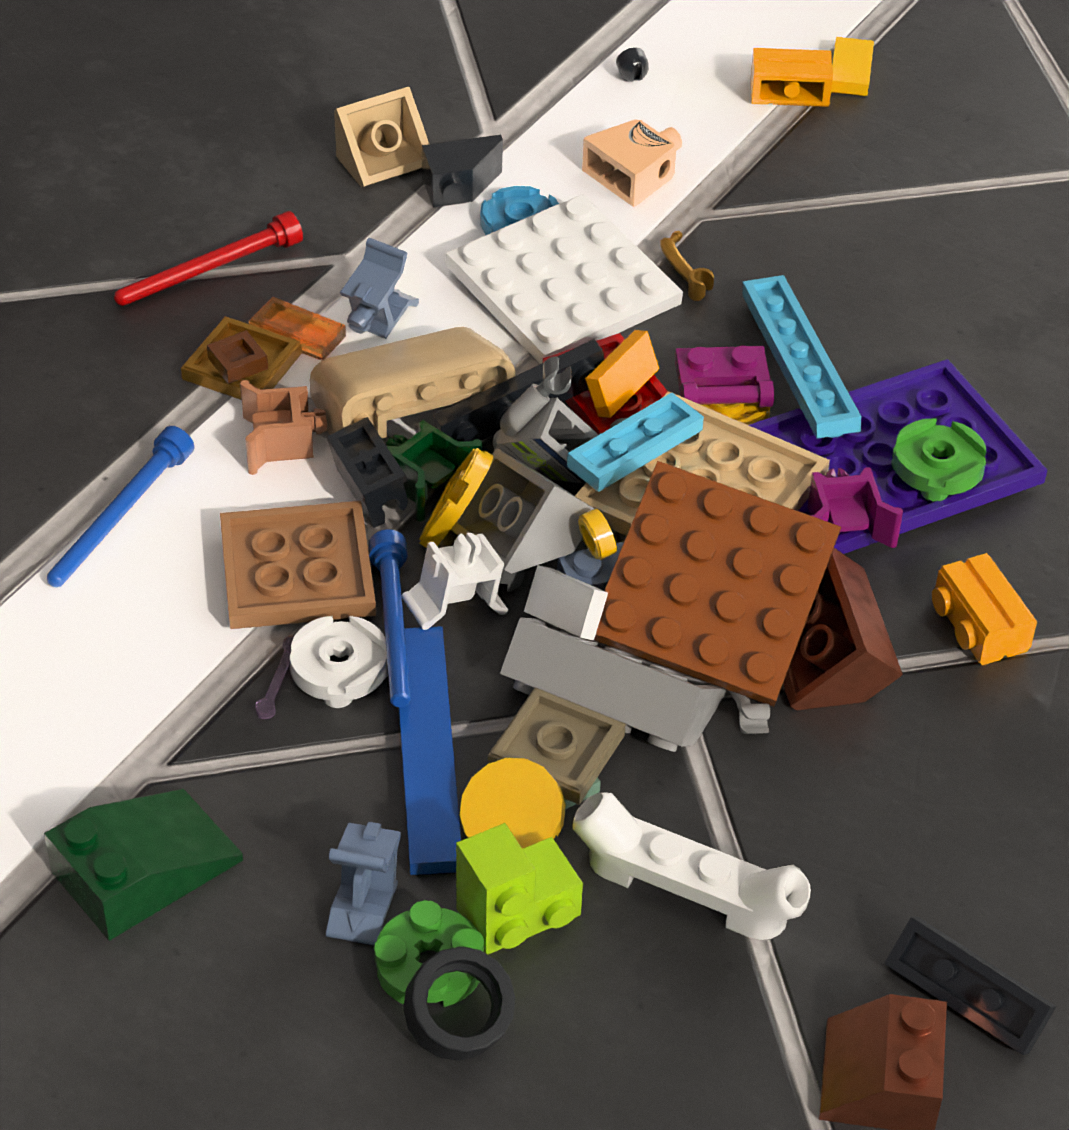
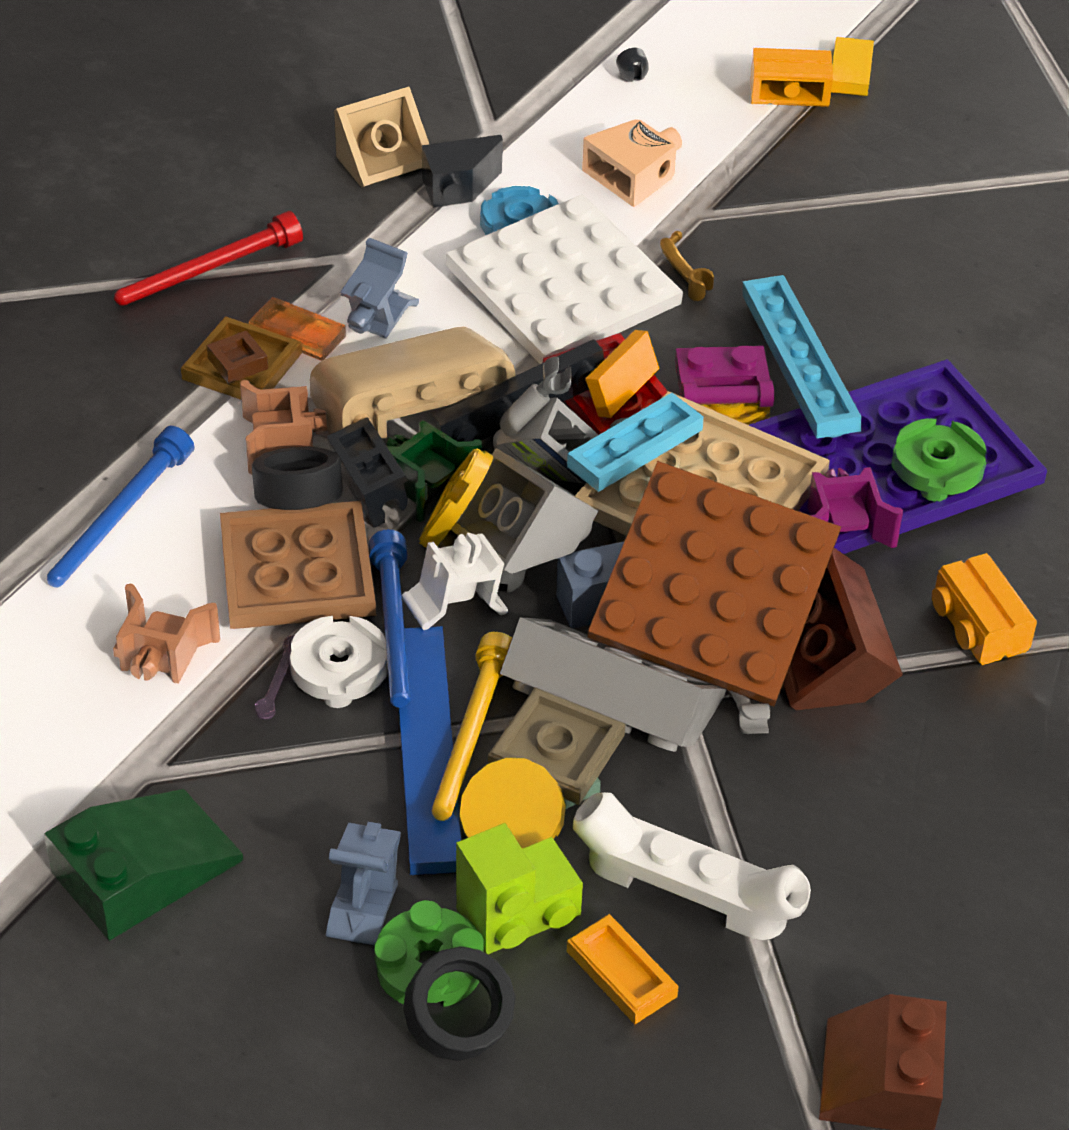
white tile [524,565,608,640] -> none
yellow tile [578,508,617,560] -> none
black plate [884,916,1057,1055] -> none
none -> nougat piece [113,583,221,684]
none -> black tyre [252,447,343,510]
none -> yellow piece [432,632,512,821]
none -> light orange tile [566,914,679,1025]

